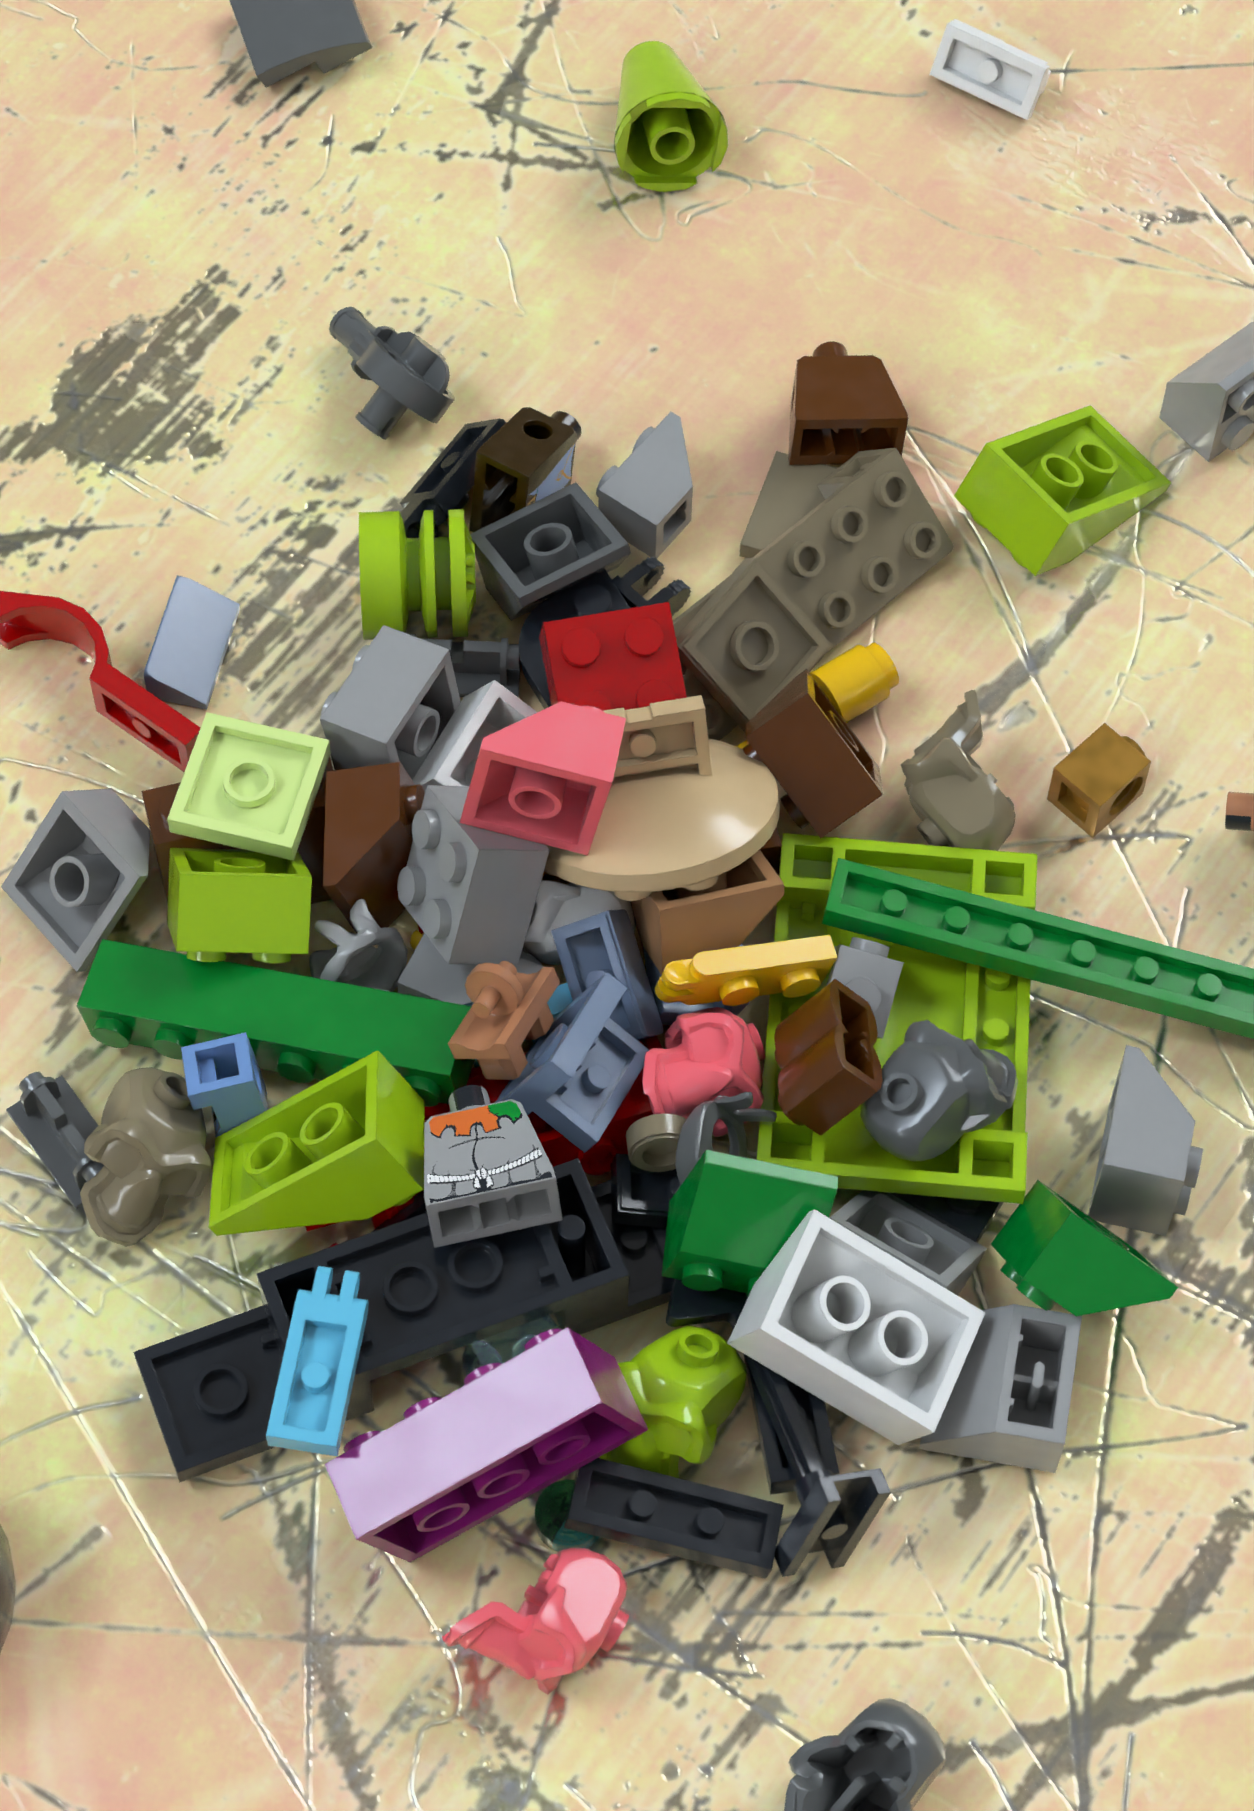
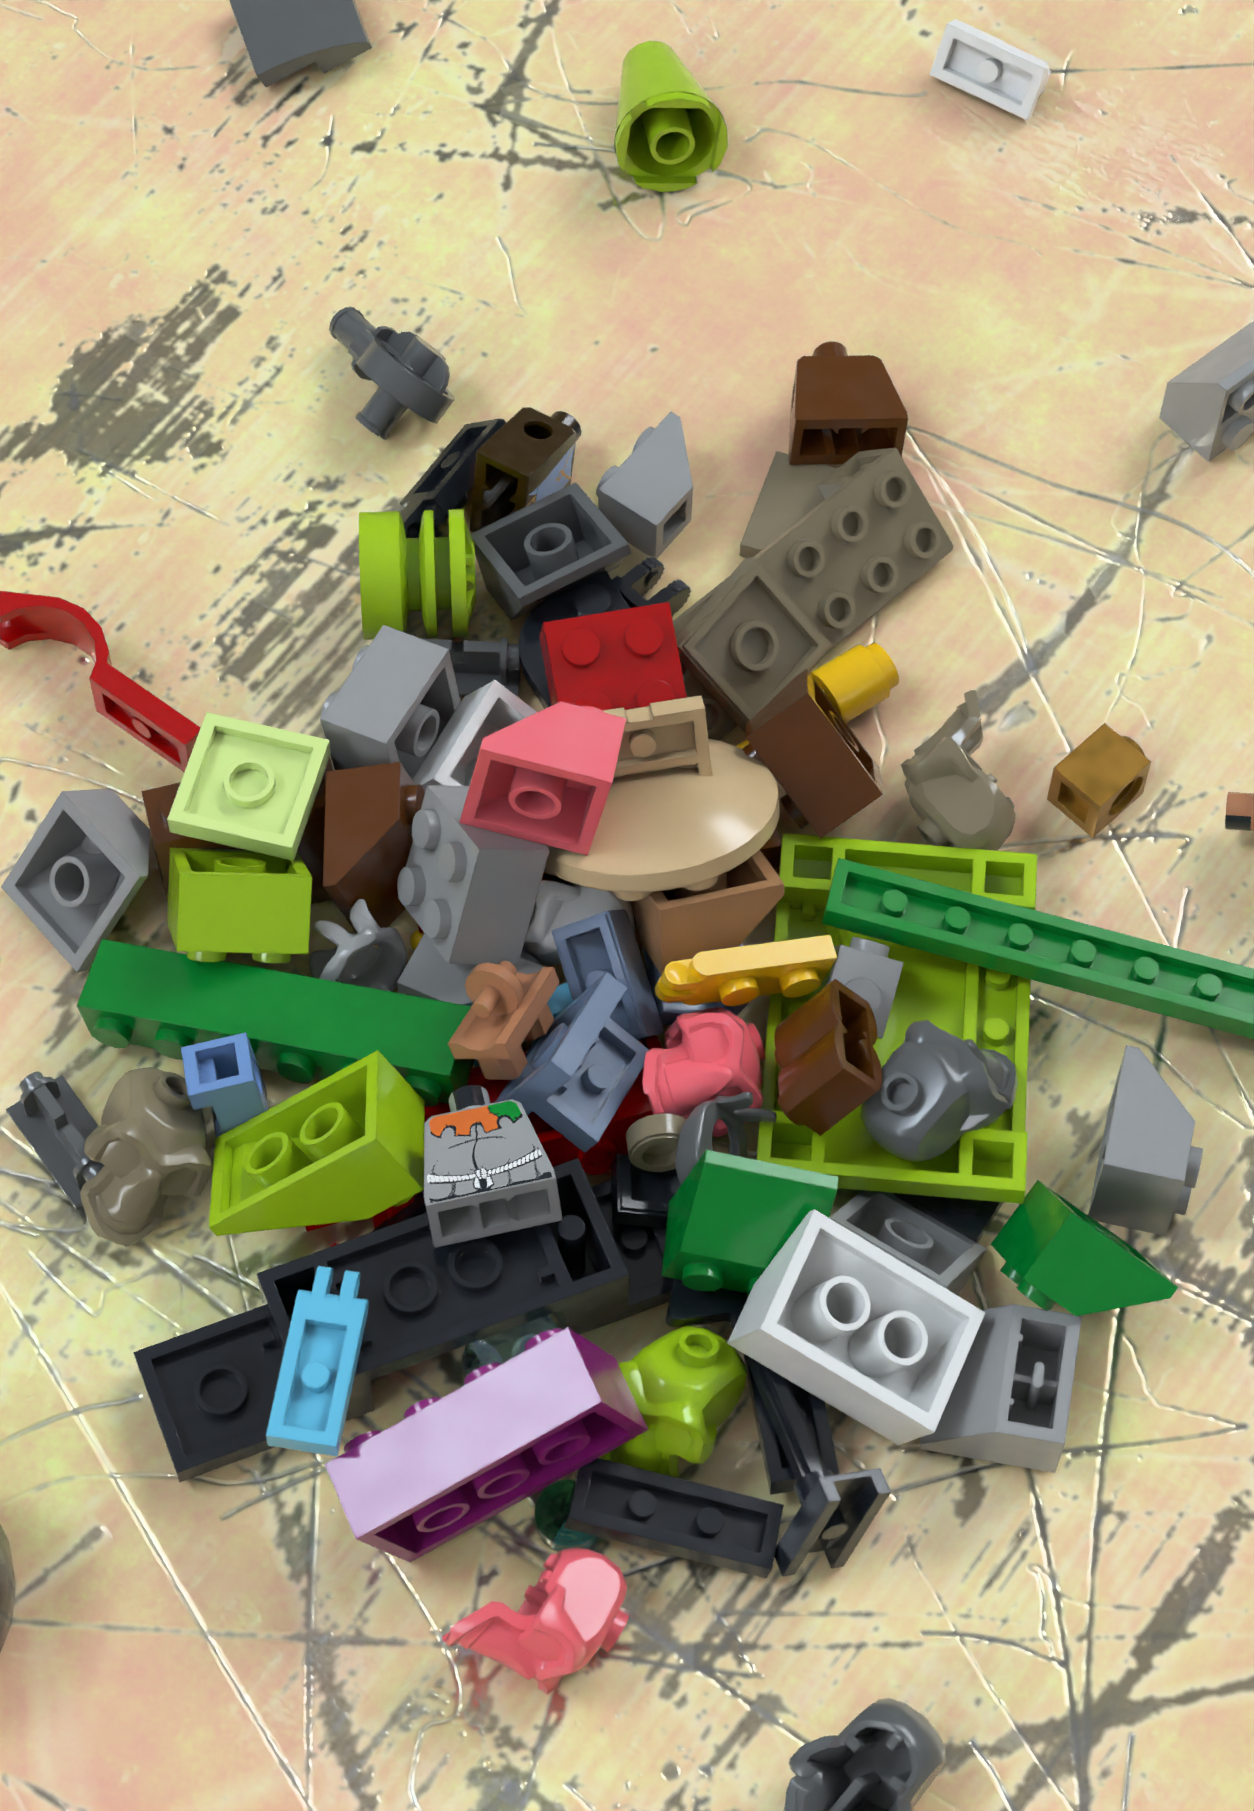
slope [144,575,240,710] -> none
lime slope [954,405,1171,576] -> none

